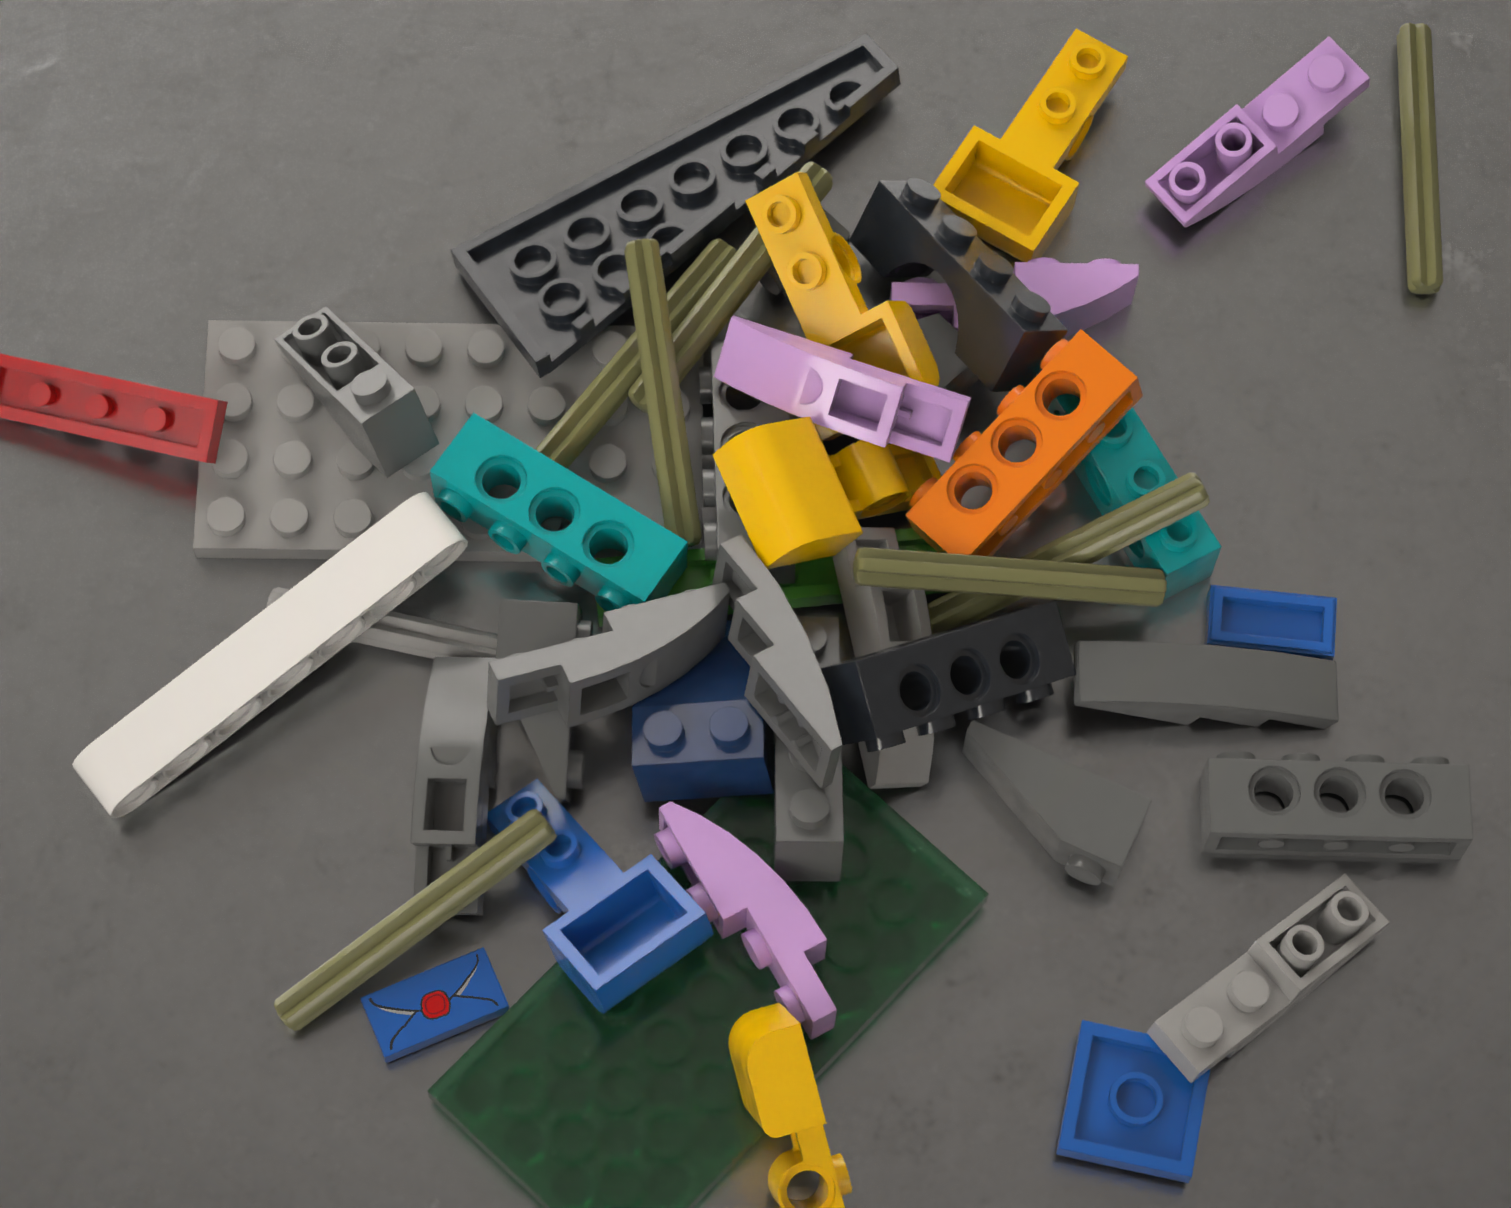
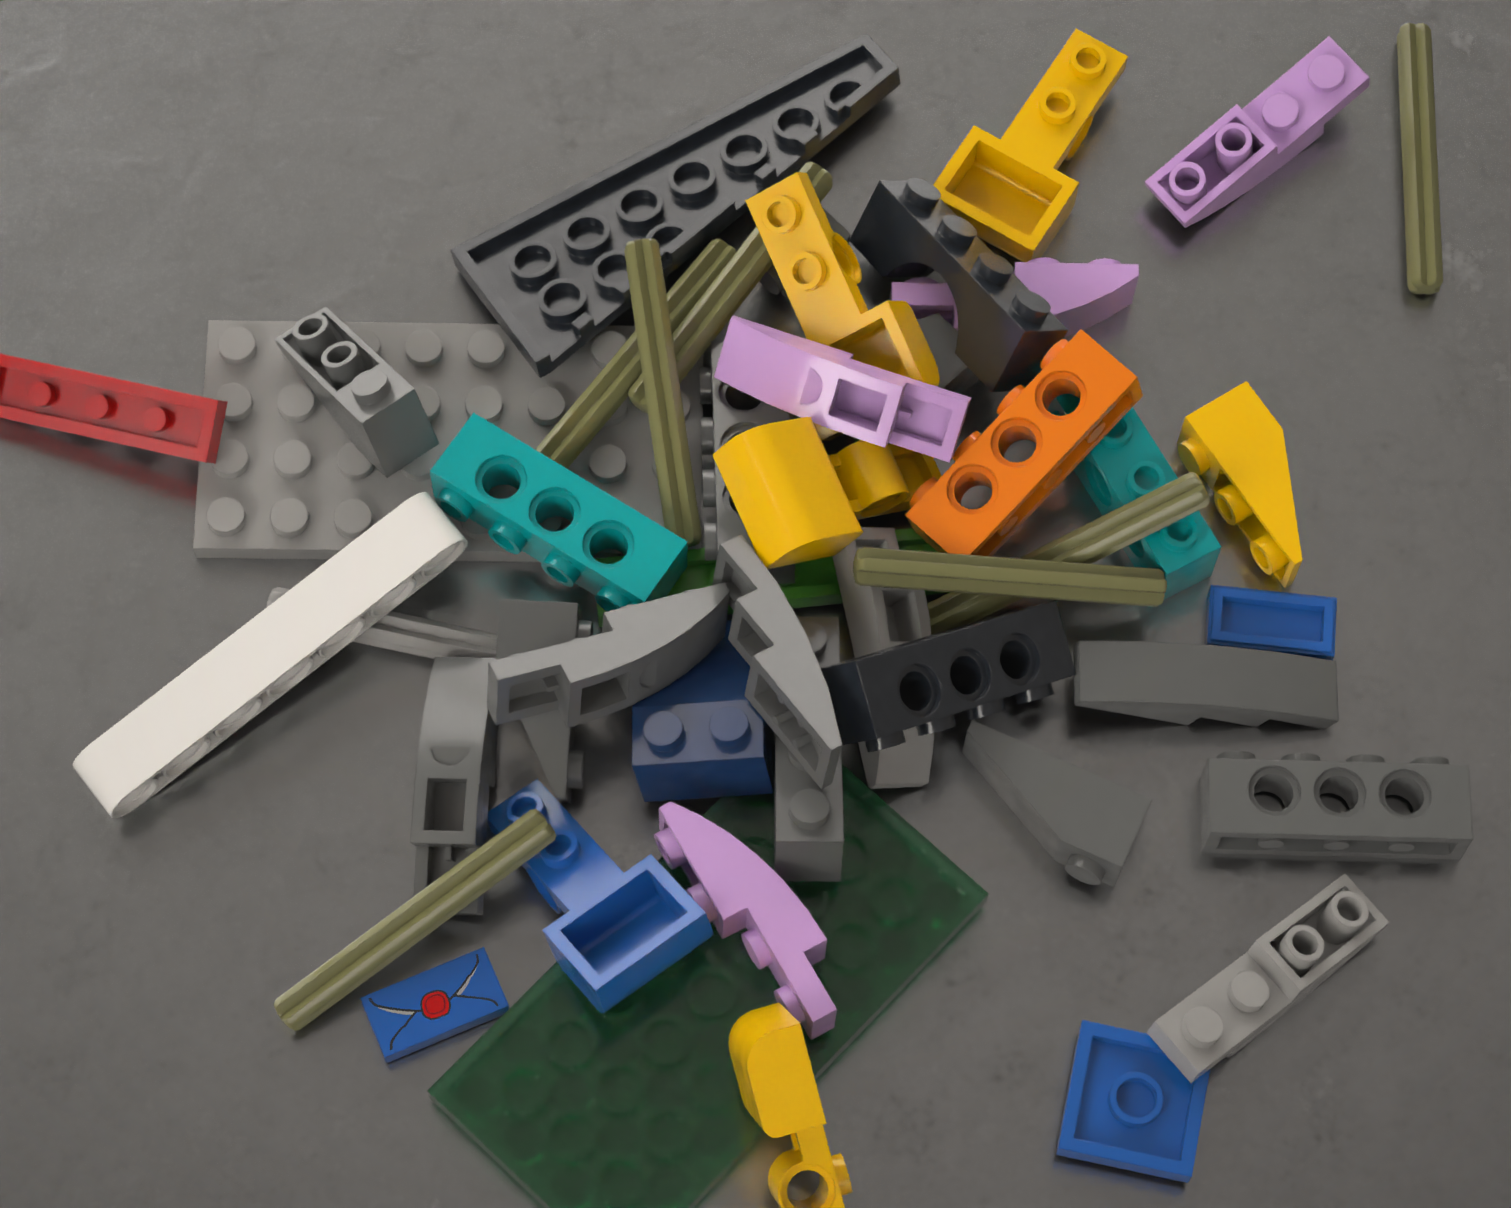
none -> yellow slope [1177,381,1303,589]

